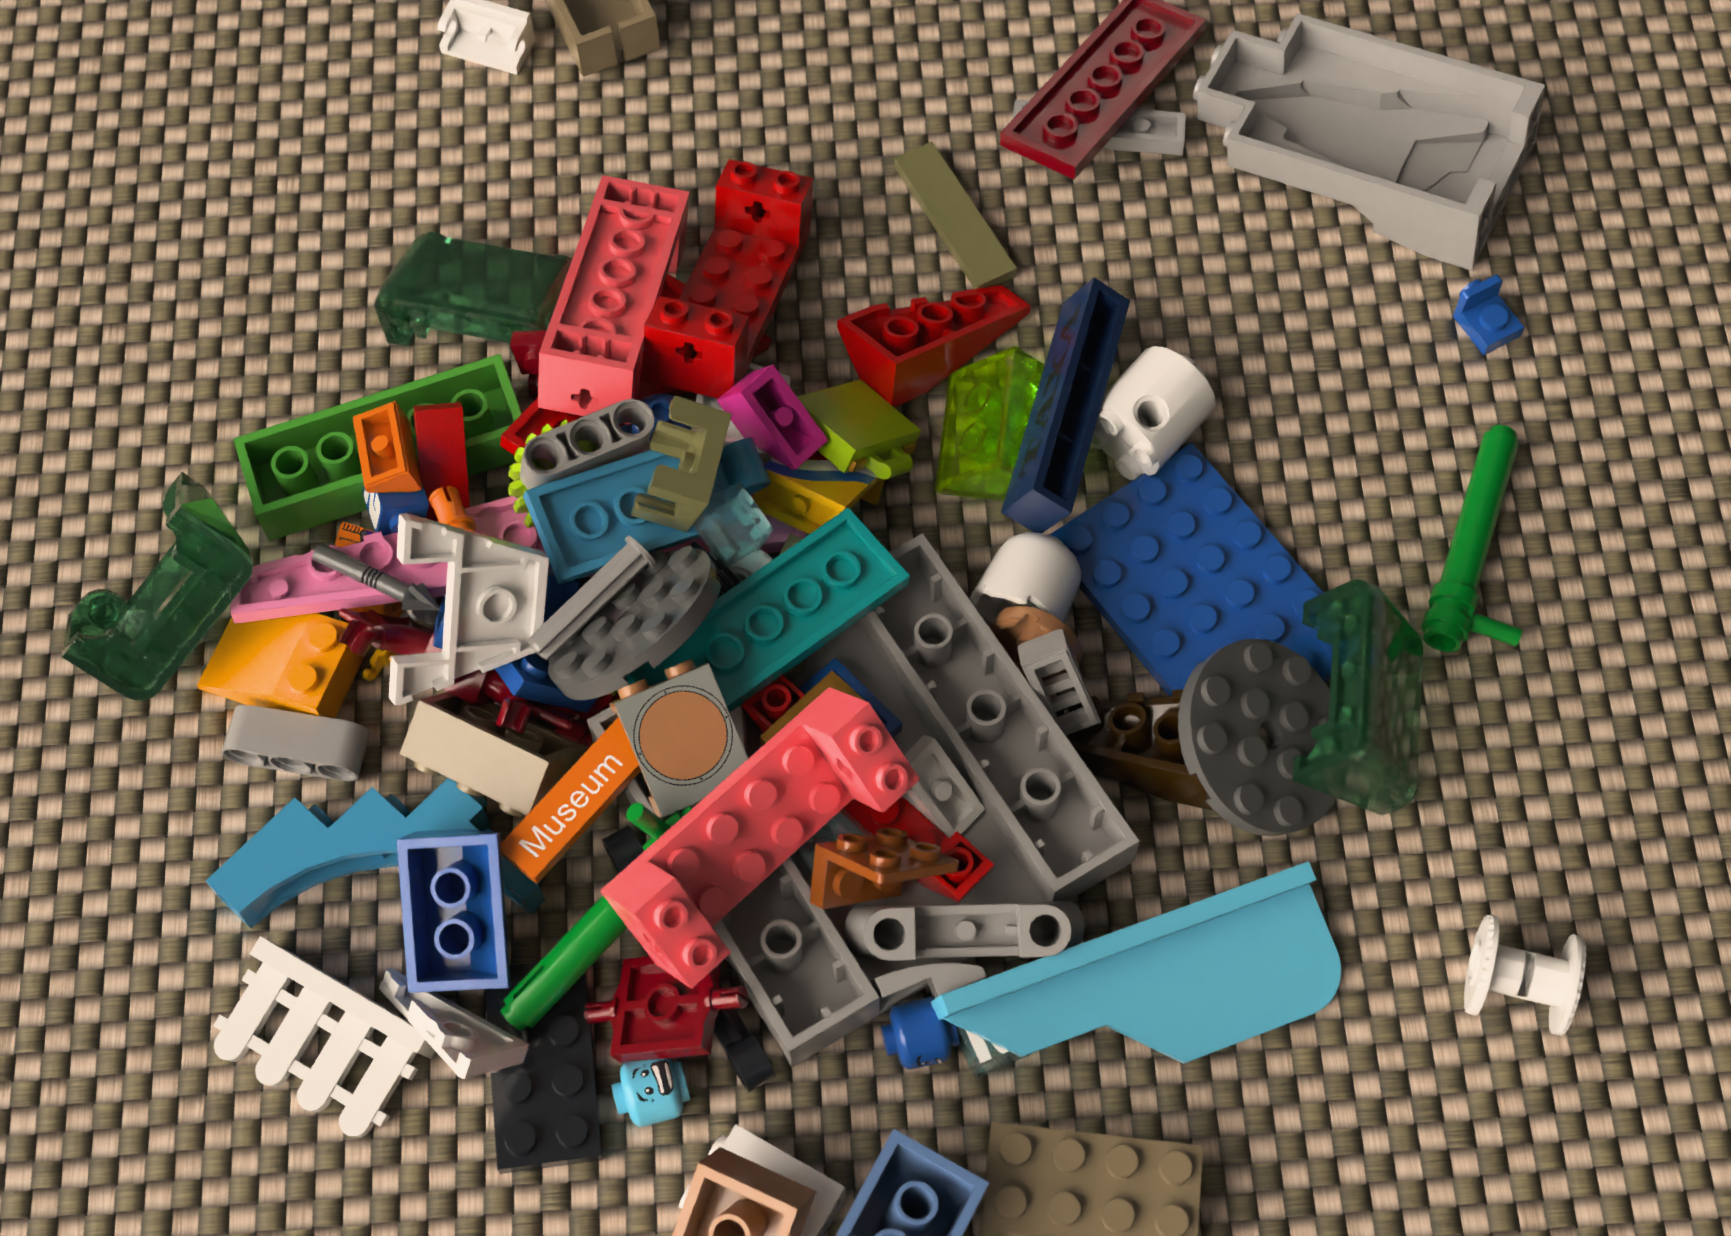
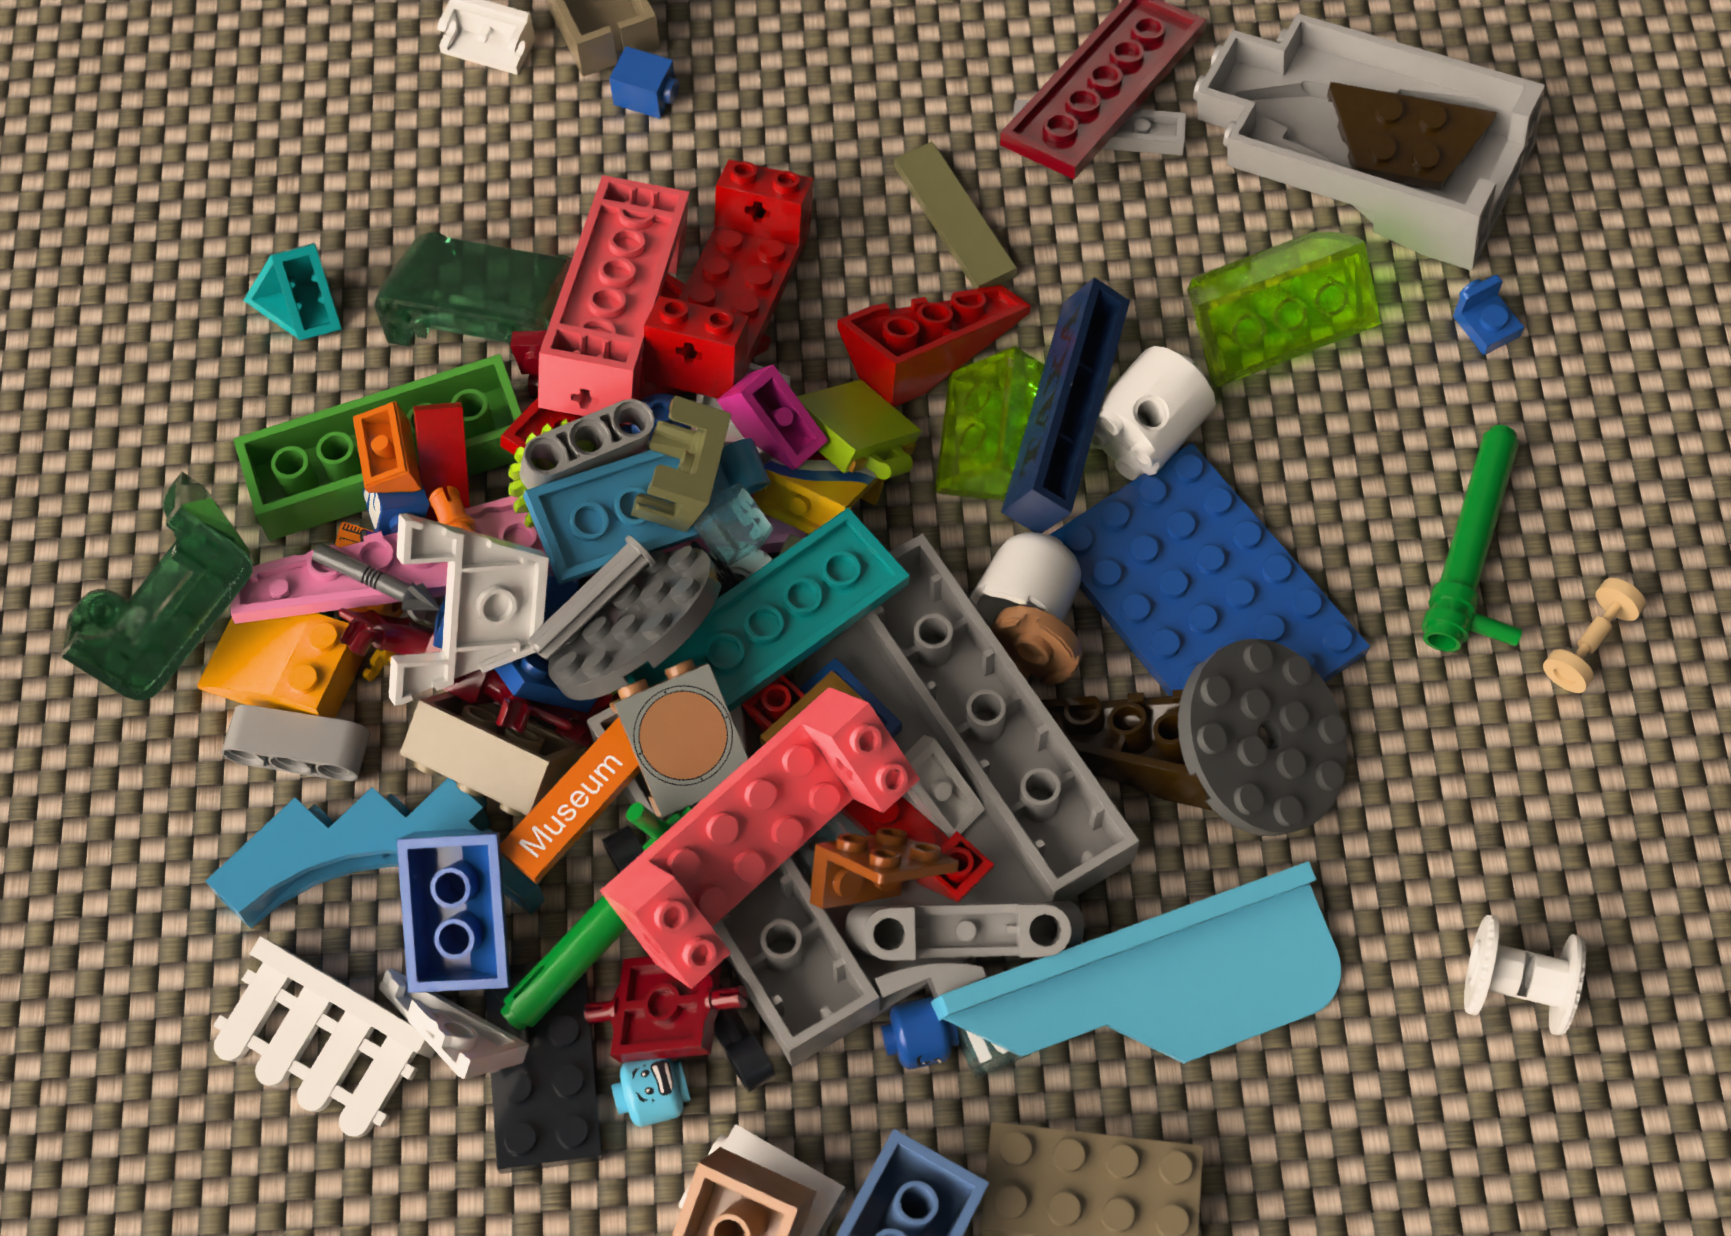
light grey slope [1017,629,1101,736] -> none
clear green windscreen [1292,579,1423,816] -> none
none -> teal slope [243,243,342,341]
none -> blue brick [609,46,679,119]
none -> clear neon green windscreen [1187,232,1381,387]
none -> dark brown wing [1327,82,1496,190]
none -> tan wheel [1543,578,1646,693]

